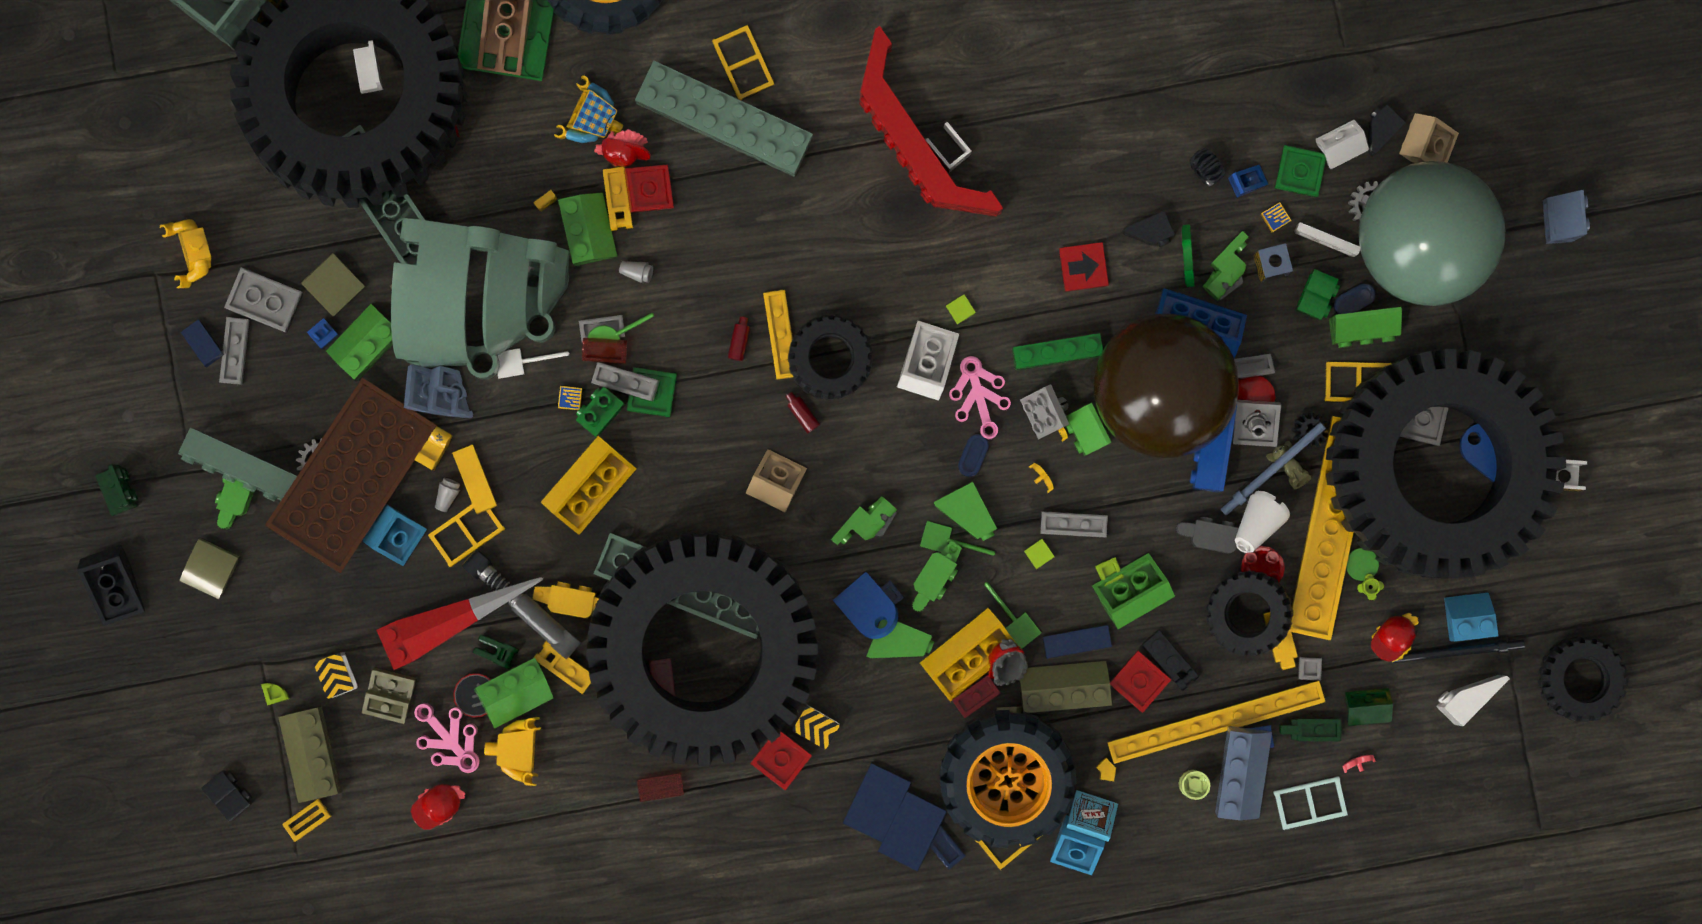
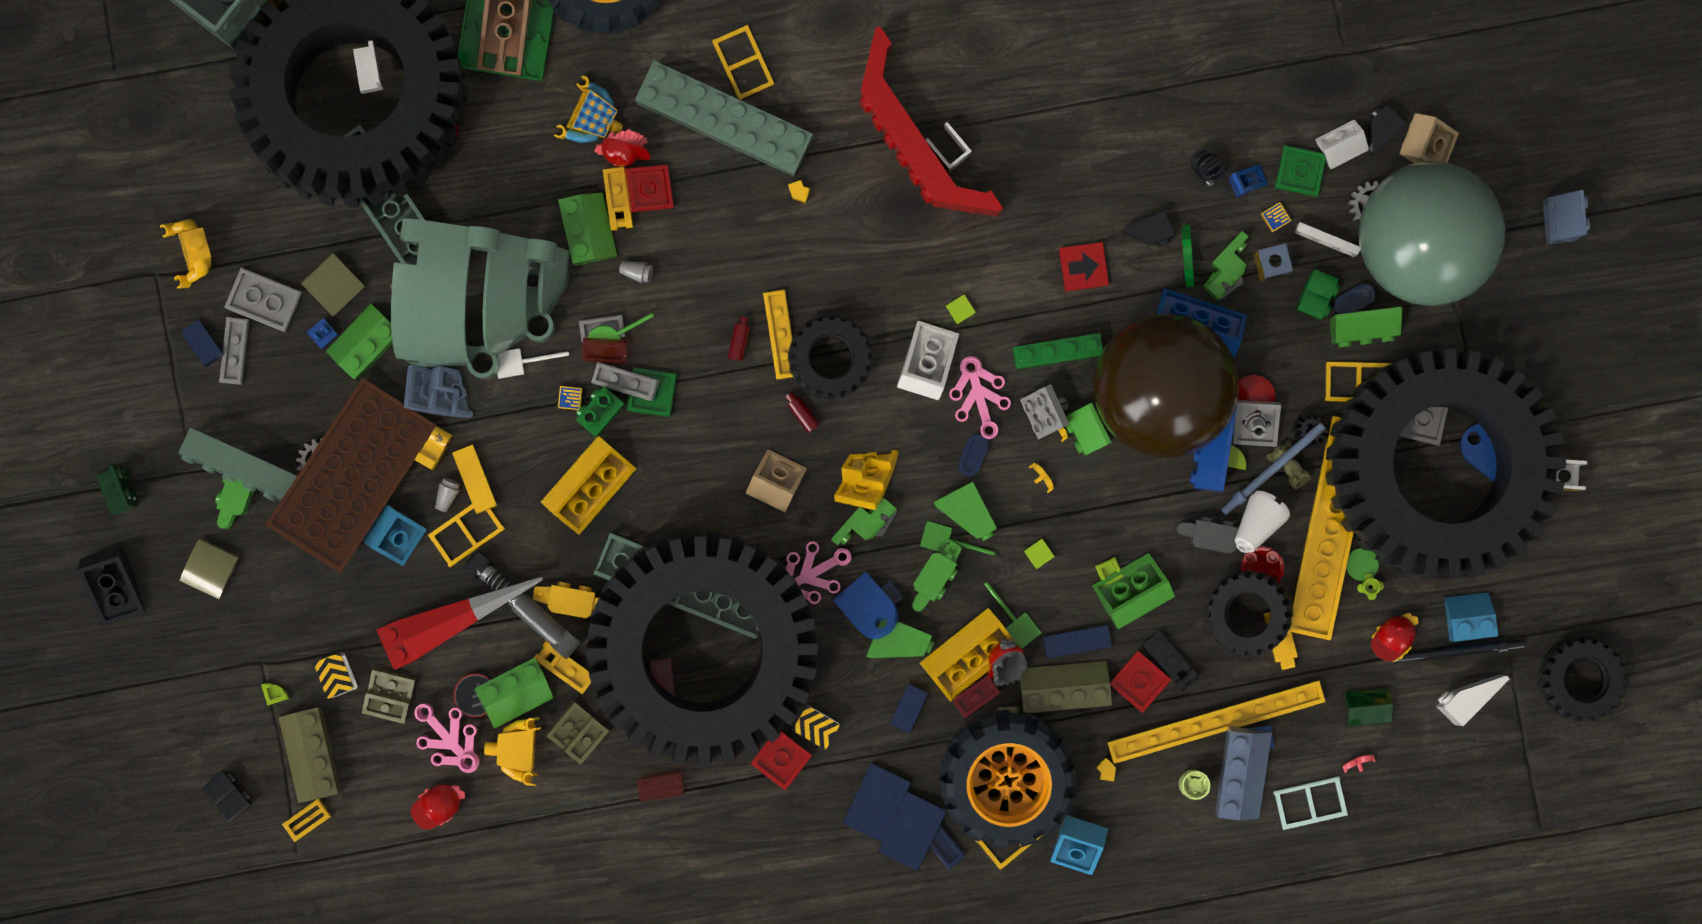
dark green piece [472,634,519,670] -> none
yellow tile [534,190,558,212] -> none
light grey tile [1040,512,1108,538] -> none
medium azure tile [1066,790,1118,842] -> none
light grey tile [1234,354,1275,379] -> none
dark green hinge [1279,719,1341,741] -> none
light grey tile [1298,657,1322,680] -> none
none -> olive slope [545,701,609,765]
none -> bright pink plant [786,542,851,604]
none -> yellow piece [788,180,810,203]
none -> yellow slope [834,450,898,510]
none -> dark blue tile [890,684,928,733]
none -> lime tile [1227,445,1246,470]

